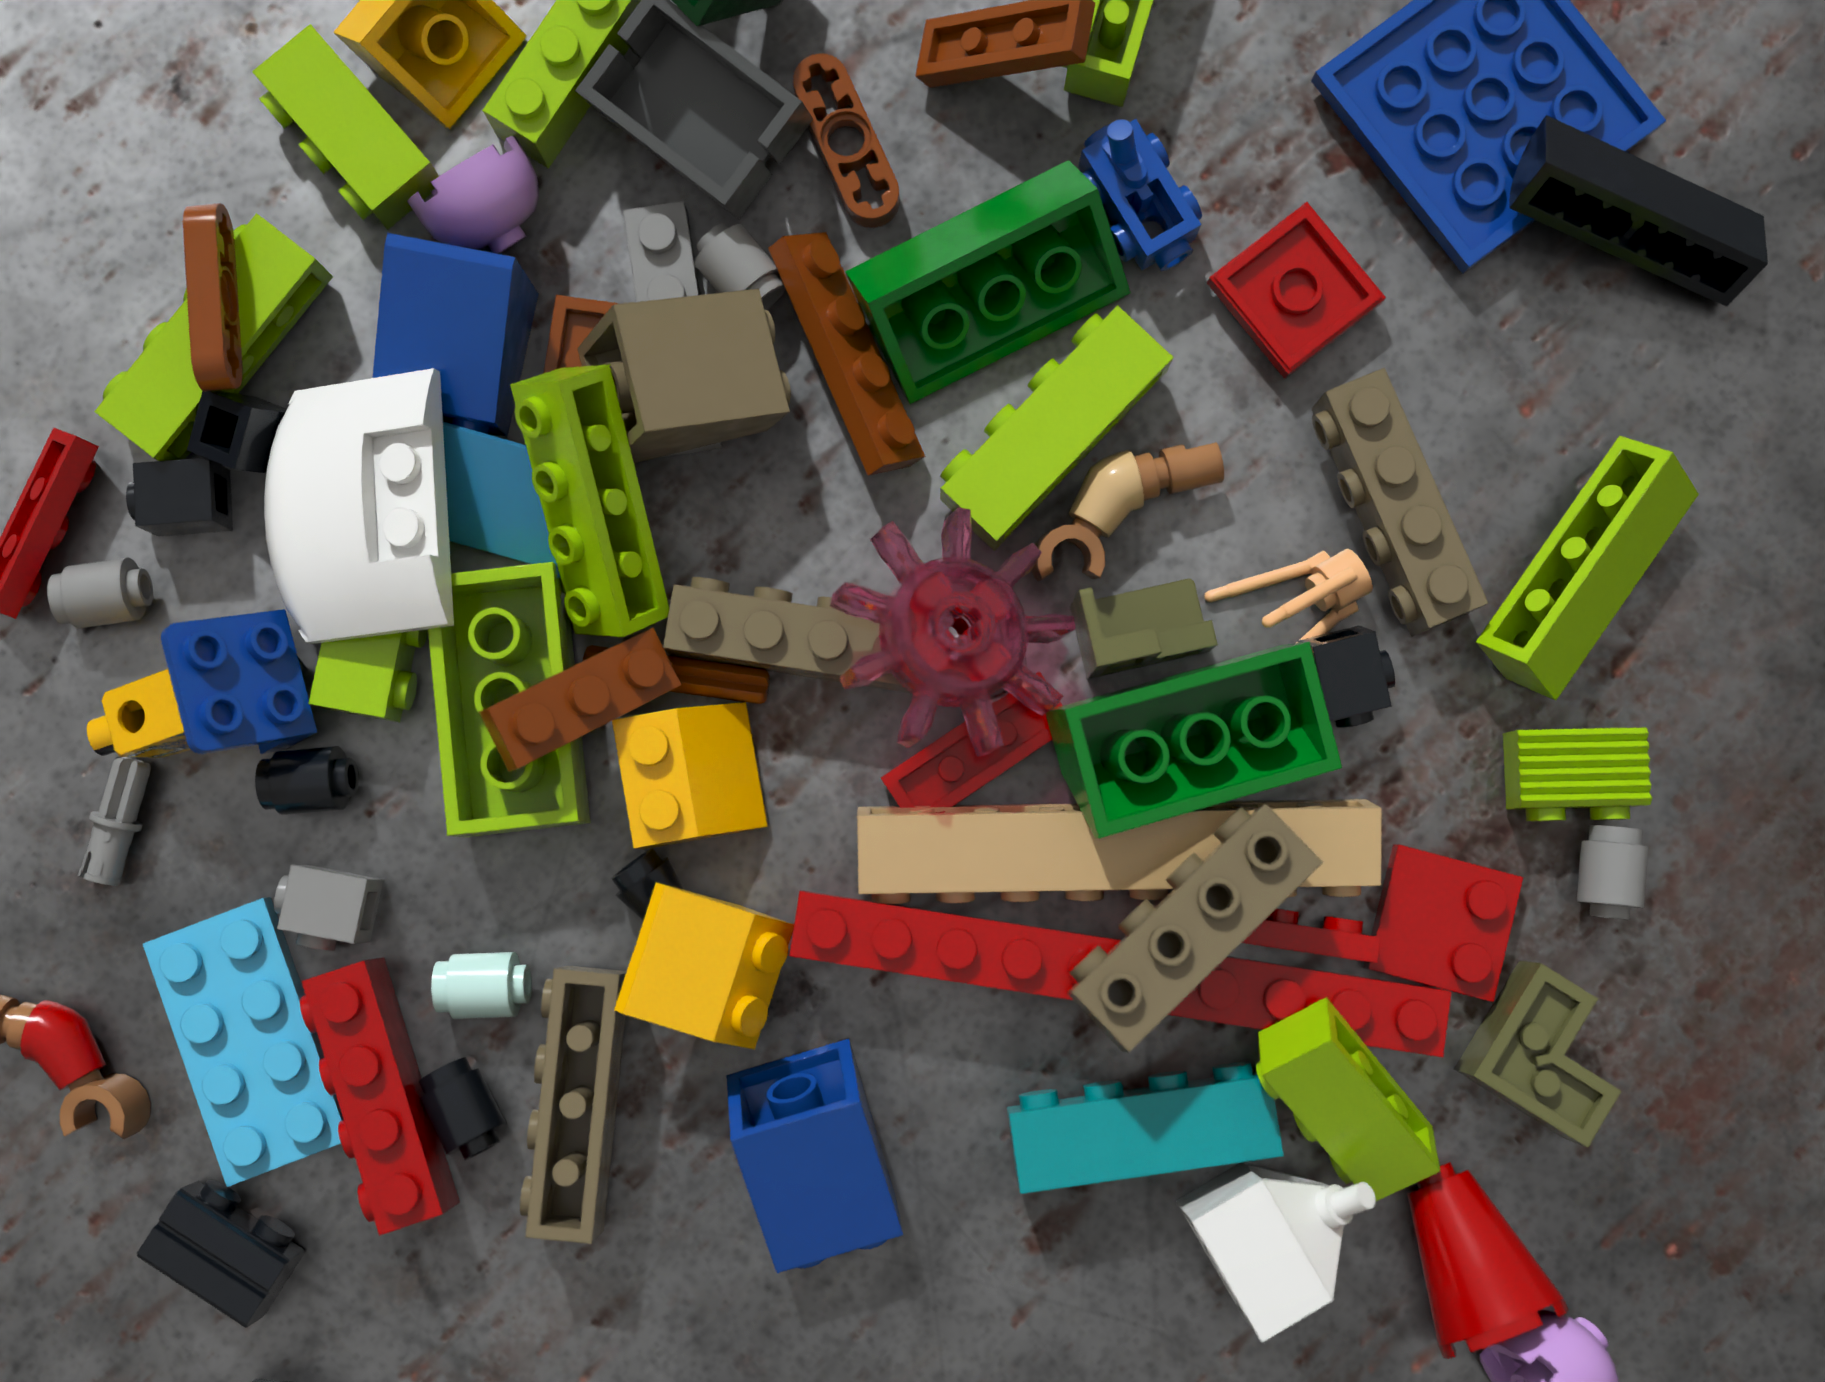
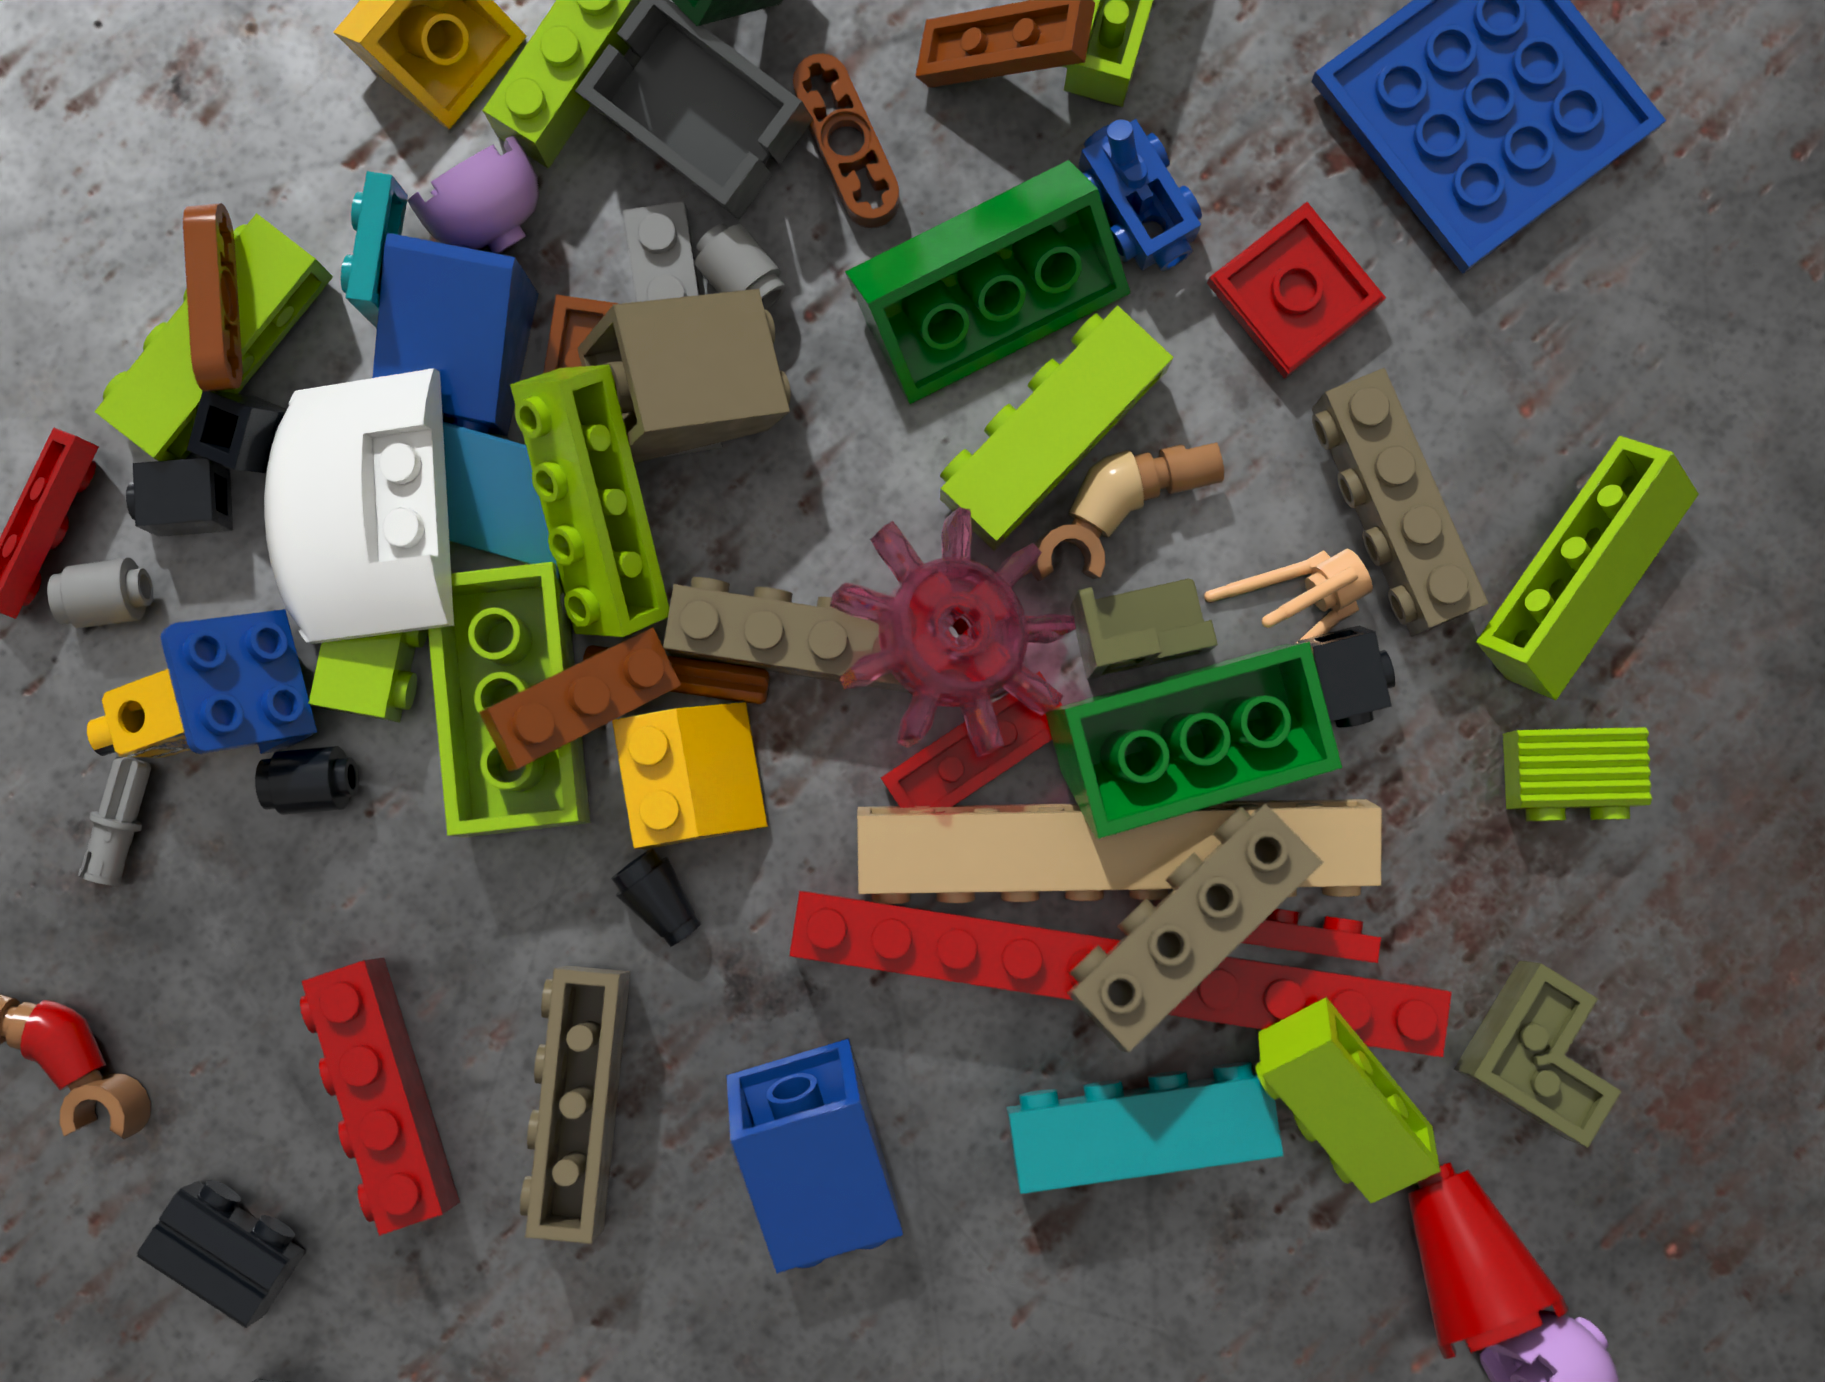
medium azure plate [142,898,344,1187] -> none
lime brick [252,24,439,230] -> none
light grey brick [274,865,384,951] -> none
black brick [418,1057,506,1160] -> none
light aqua brick [431,952,532,1019] -> none
yellow slope [614,882,794,1050] -> none
dark orange plate [768,232,926,476] -> none
white piece [1176,1162,1375,1343] -> none
red plate [1363,844,1524,1002] -> none
black brick [1509,115,1768,307] -> none
light grey brick [1577,825,1649,920] -> none
none -> teal plate [341,171,408,329]

